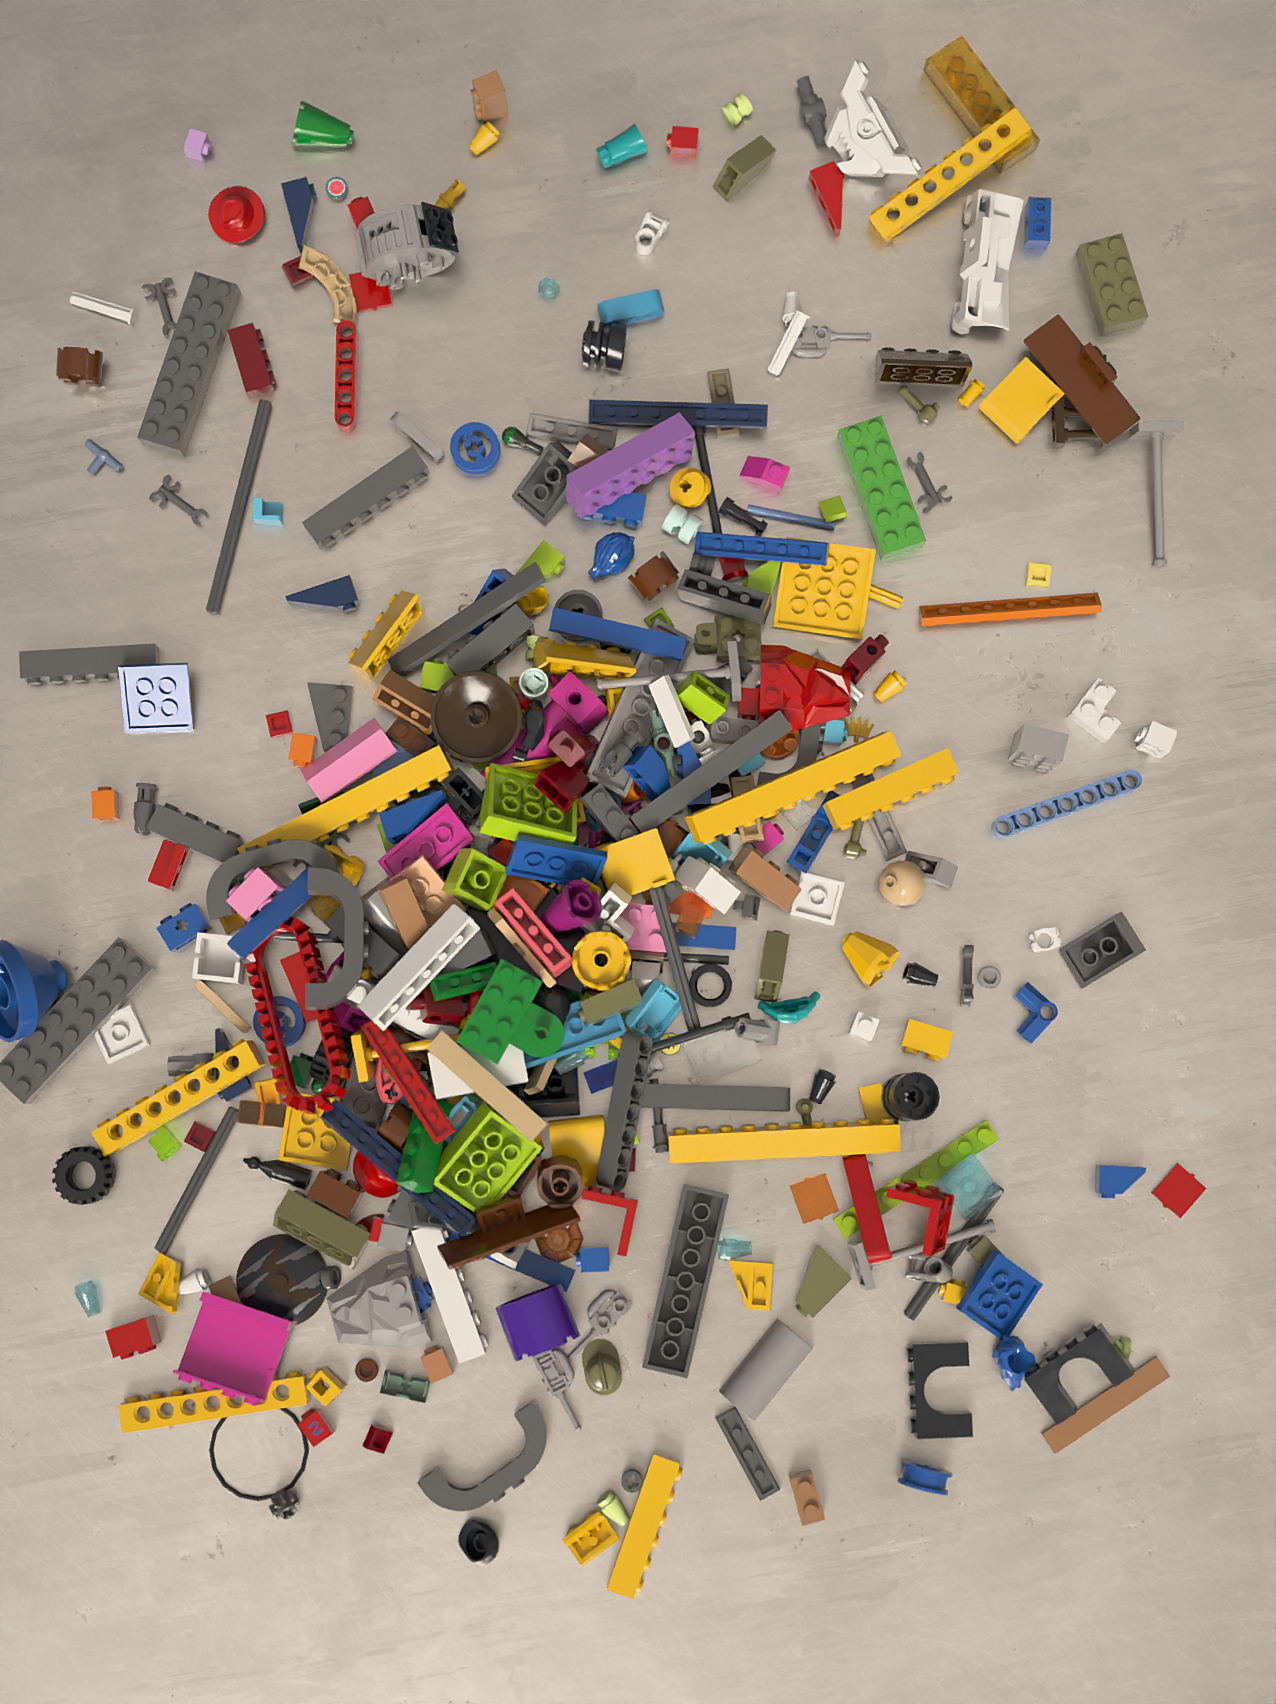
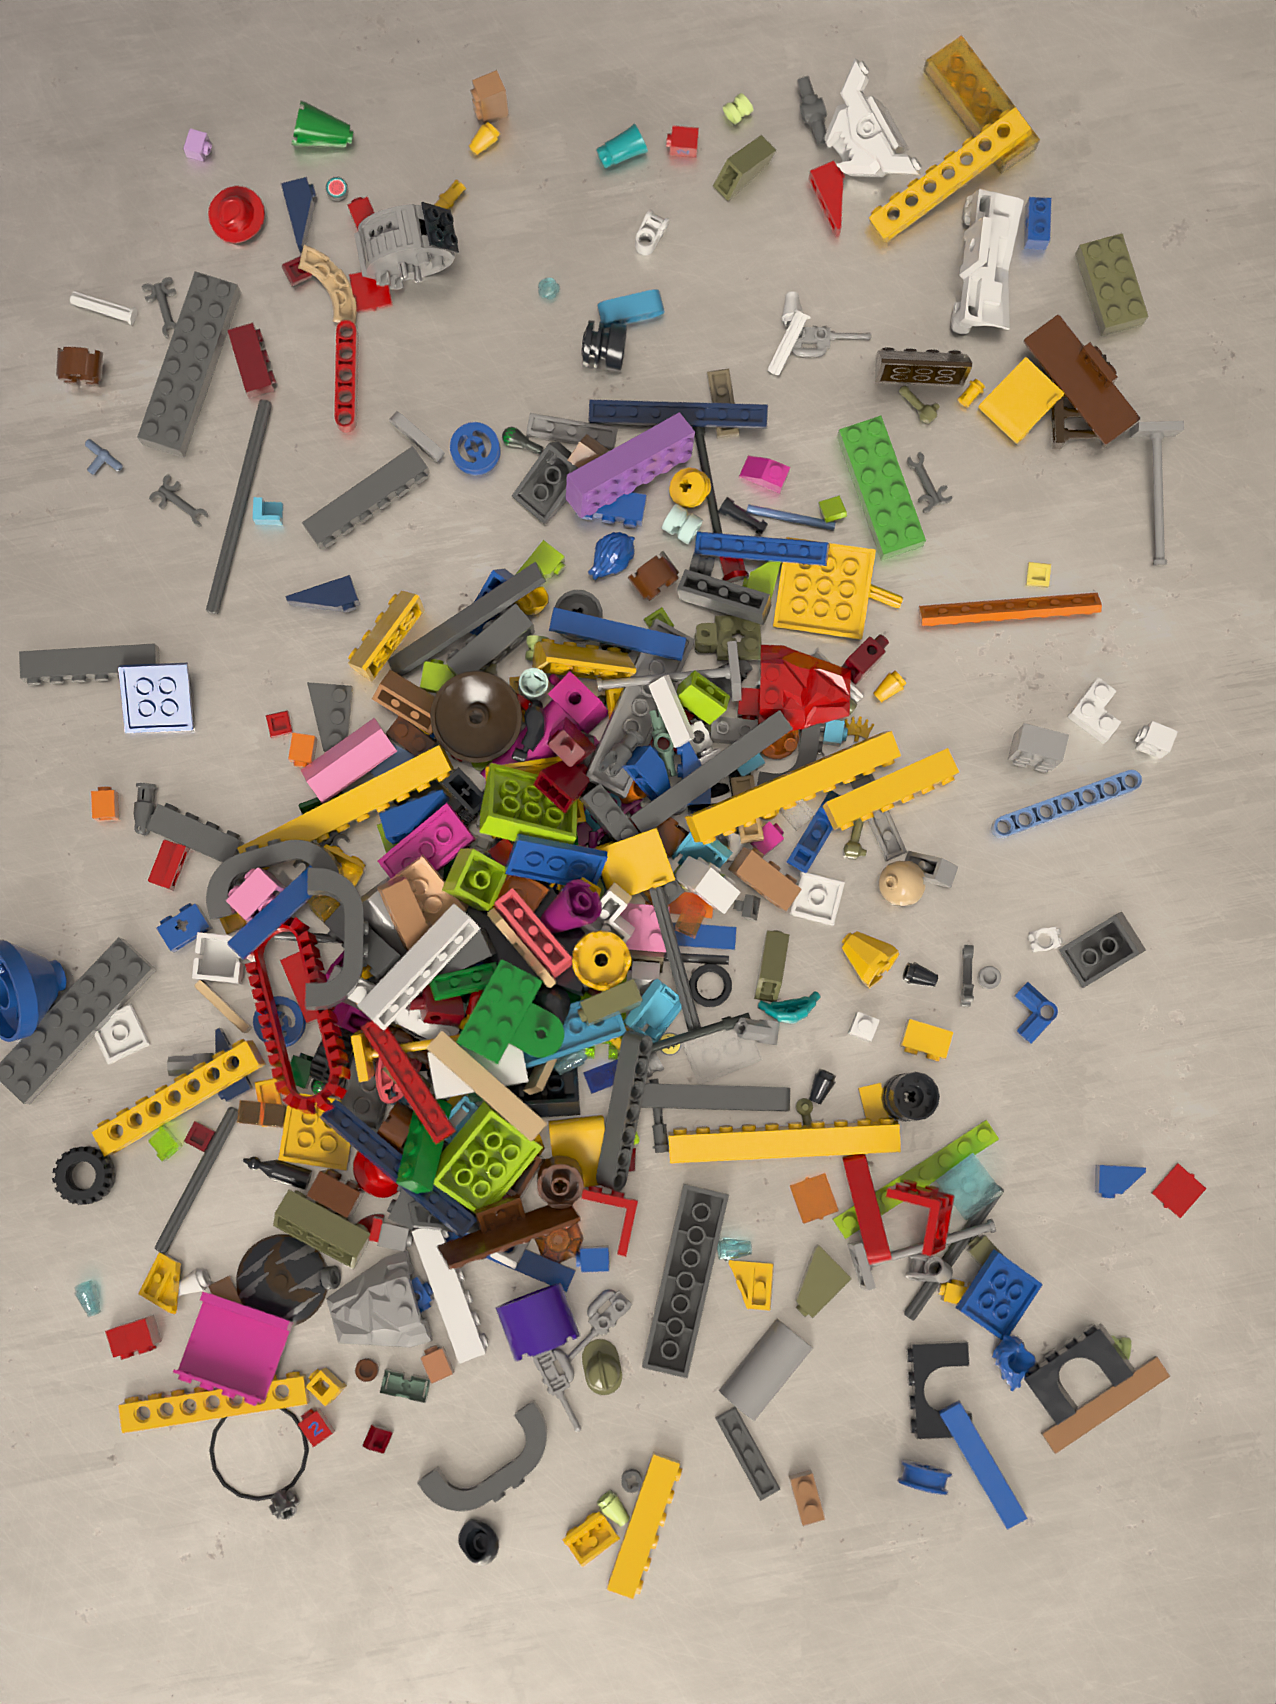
none -> blue tile [939,1400,1028,1530]

